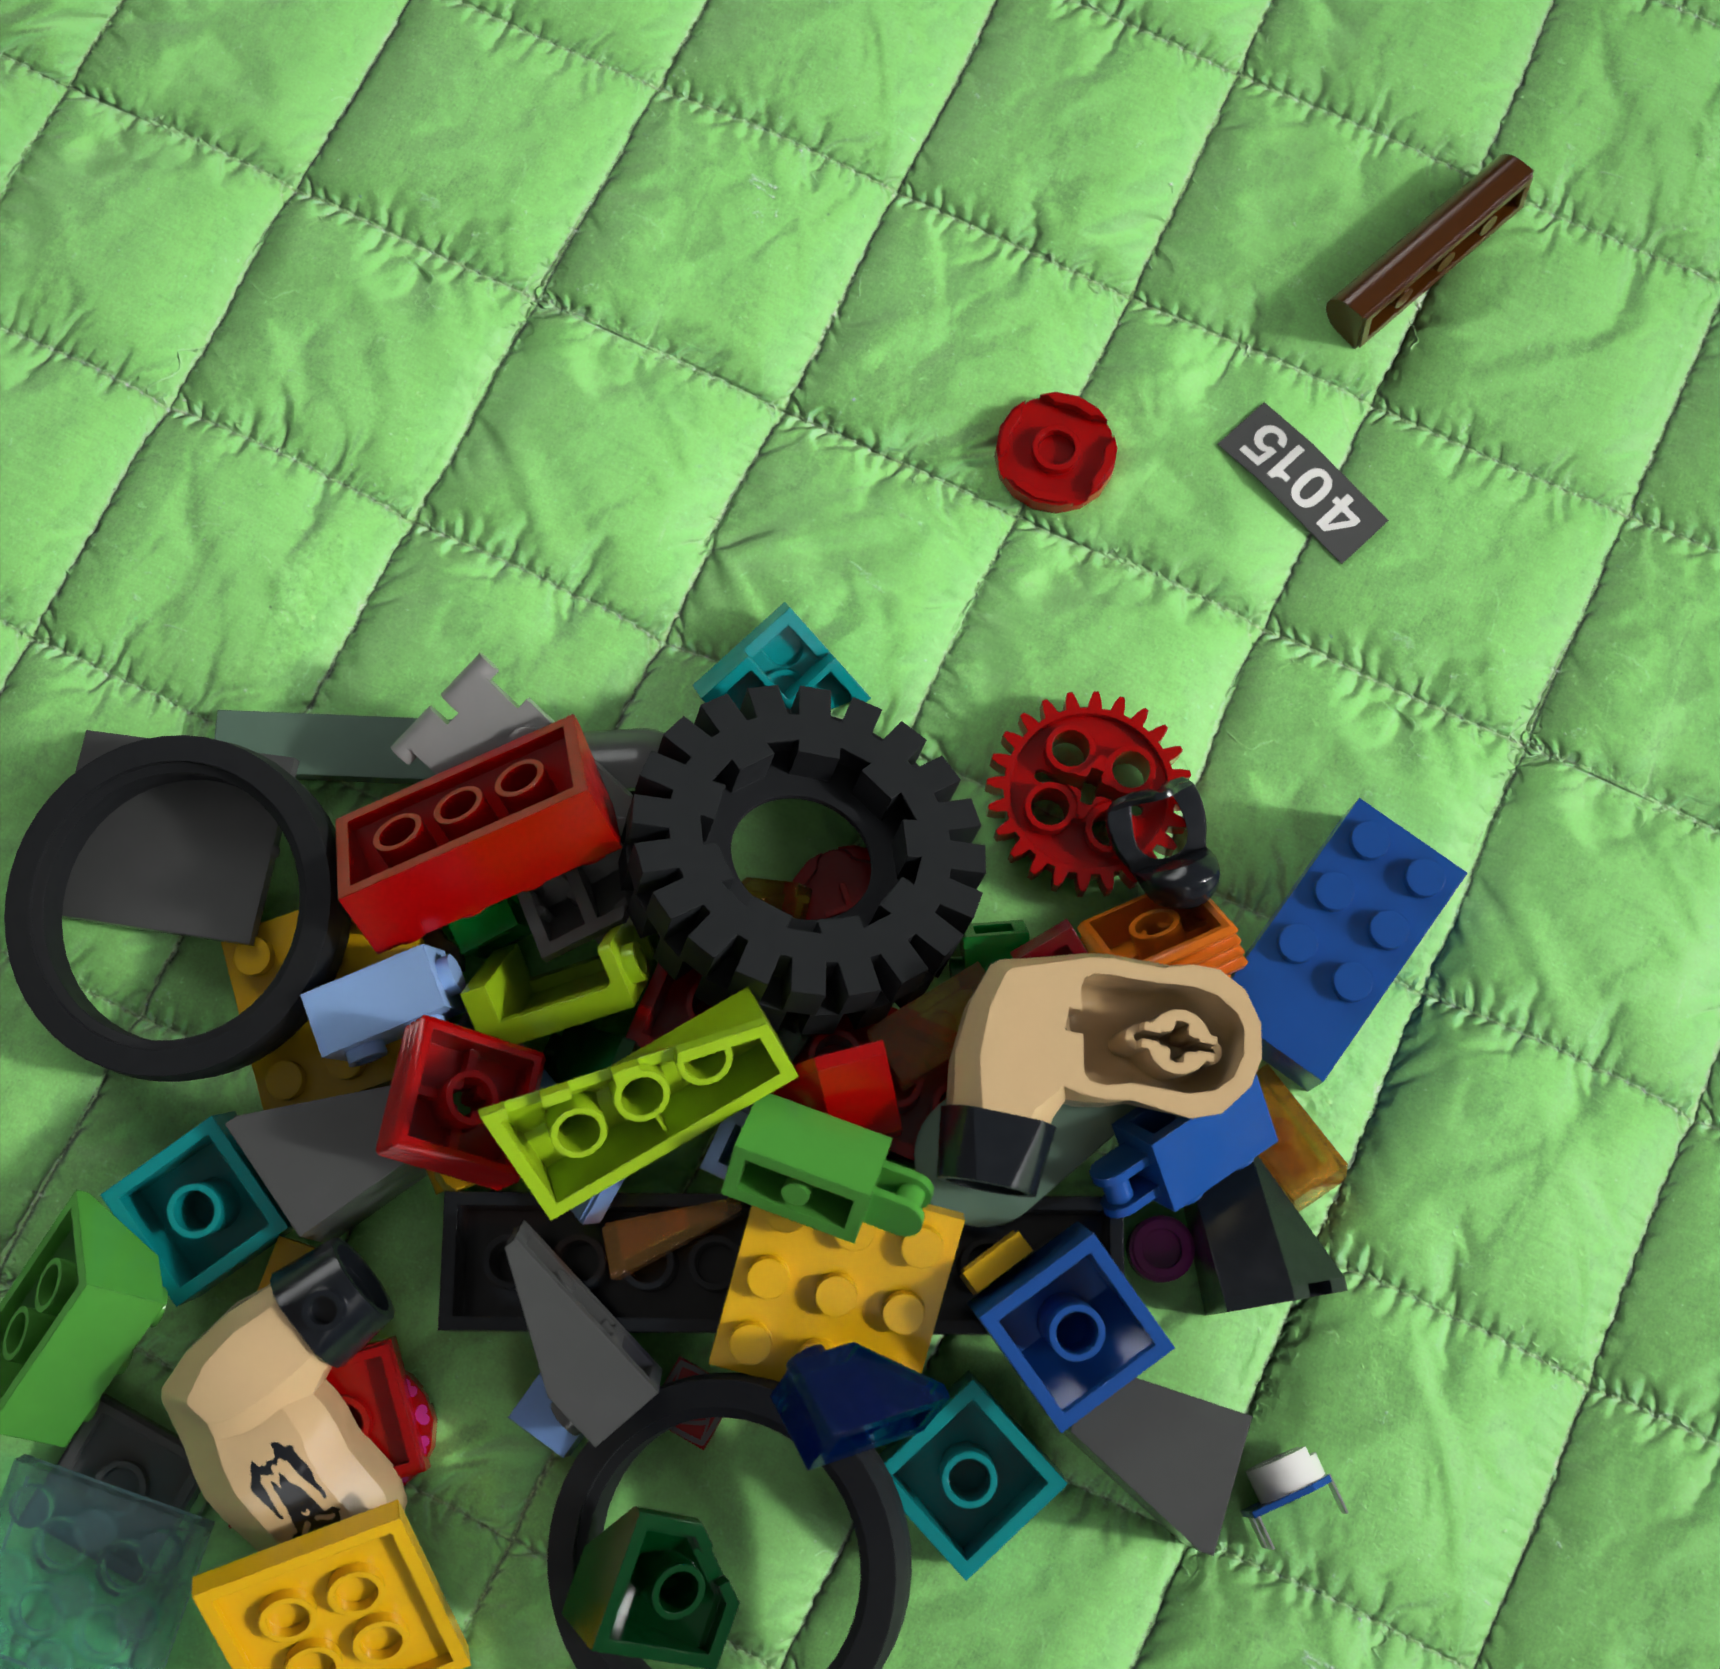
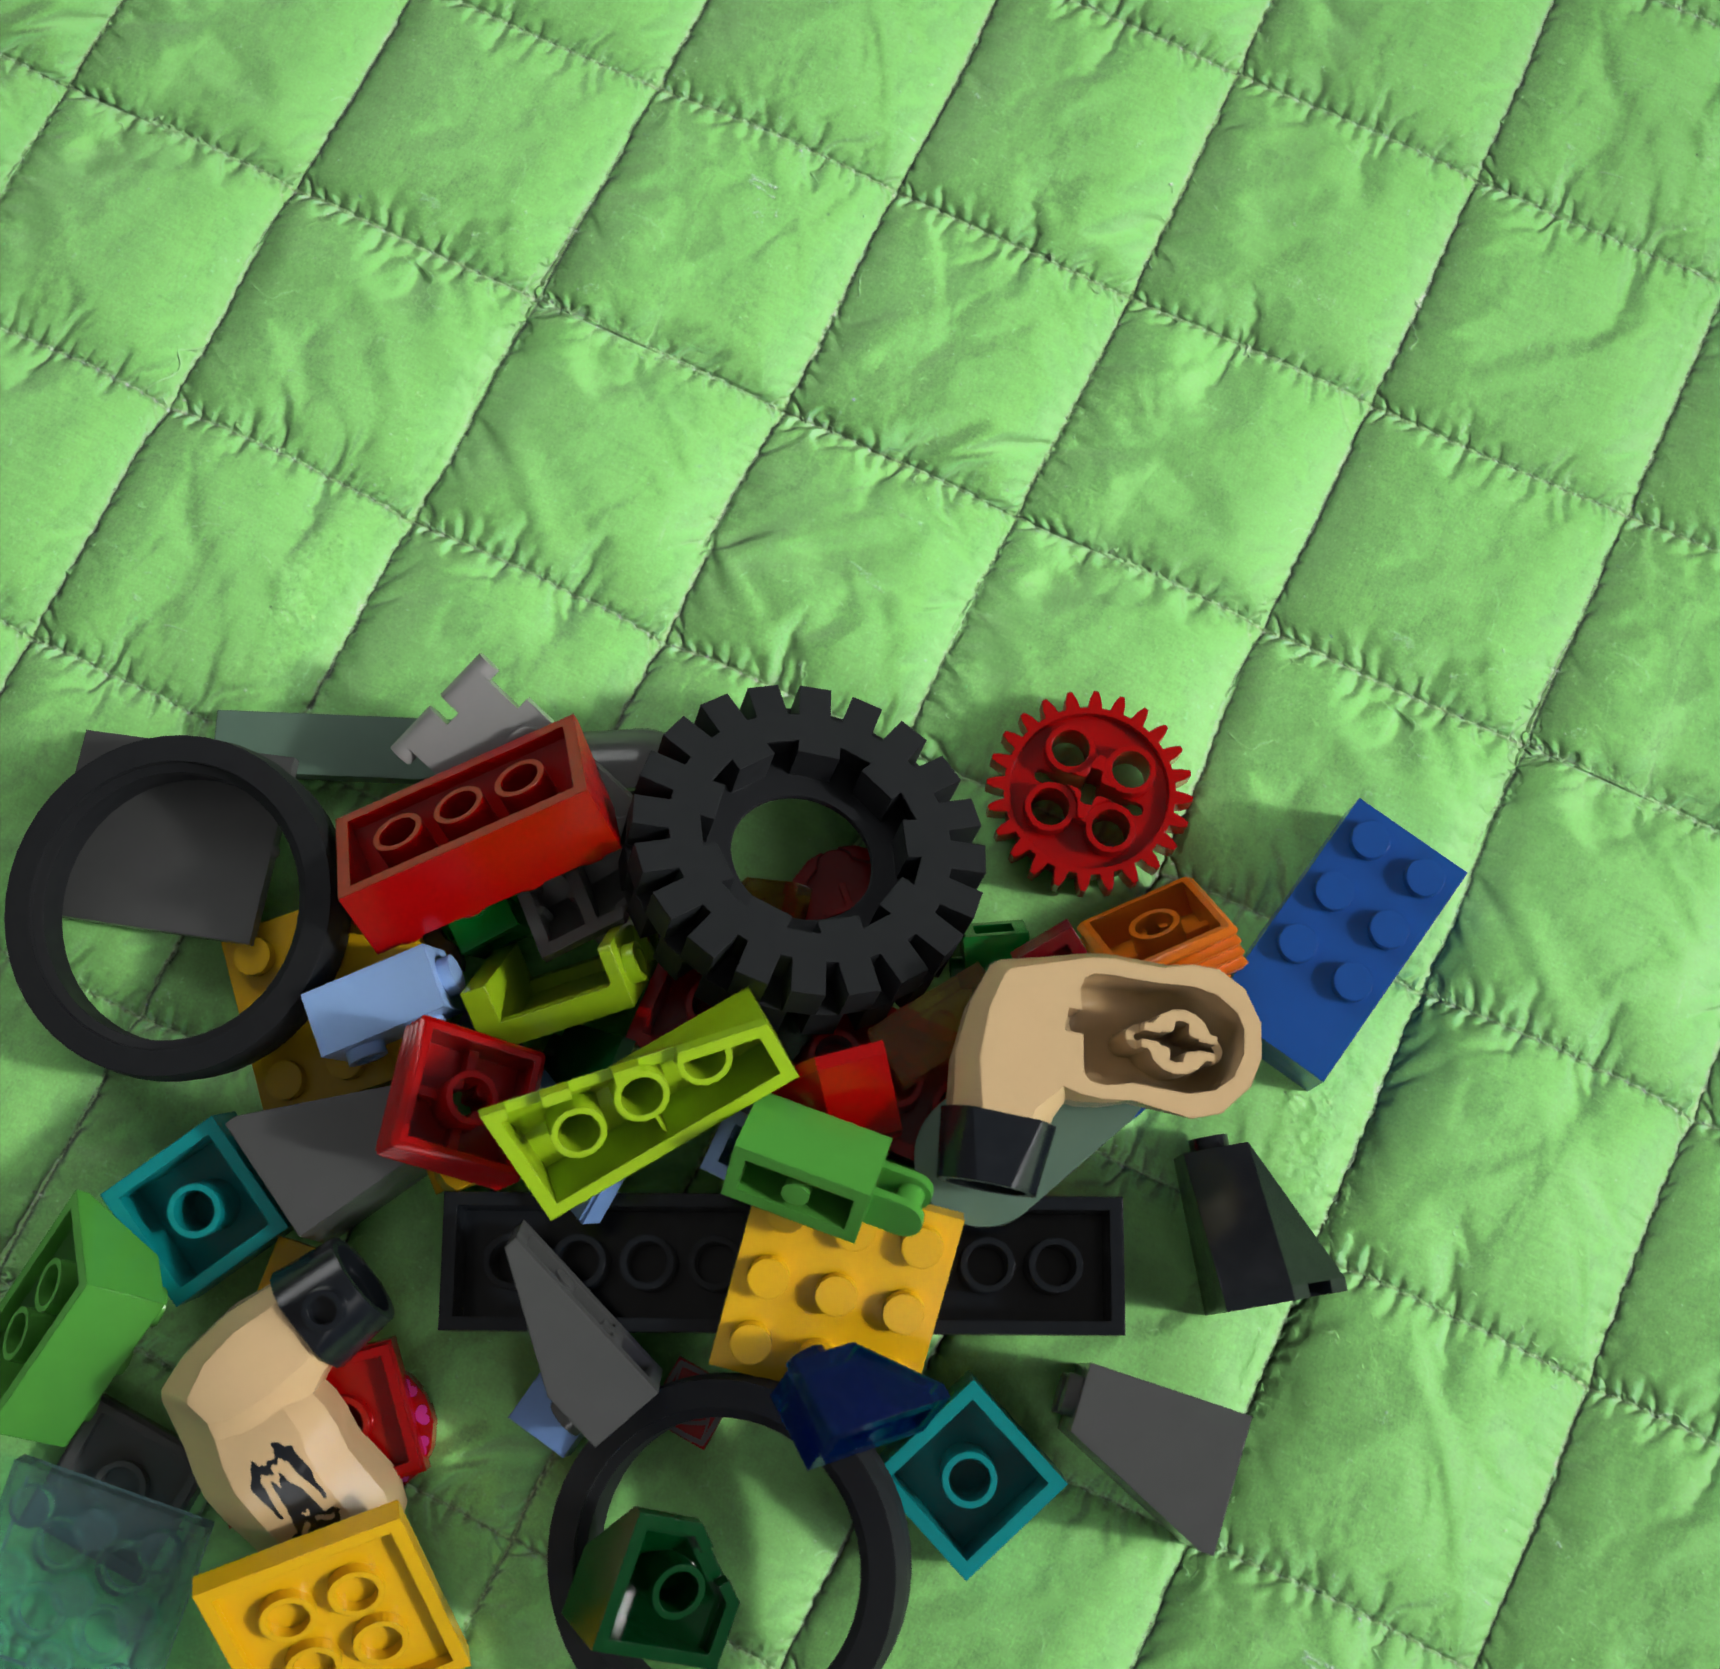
clear orange slope [602,1198,744,1281] -> none
teal slope [692,602,871,710] -> none
yellow tile [959,1230,1033,1295] -> none
blue slope [967,1221,1175,1433] -> none
red tile [994,392,1118,514] -> none
blue brick [1089,1074,1278,1218] -> none
black piece [1106,777,1220,909] -> none
magenta tile [1126,1215,1195,1283] -> none
dark grey sticker [1218,402,1389,564] -> none
white piece [1240,1447,1349,1550] -> none
clear orange slope [1256,1064,1348,1212] -> none
reddish brown brick [1326,154,1534,349] -> none

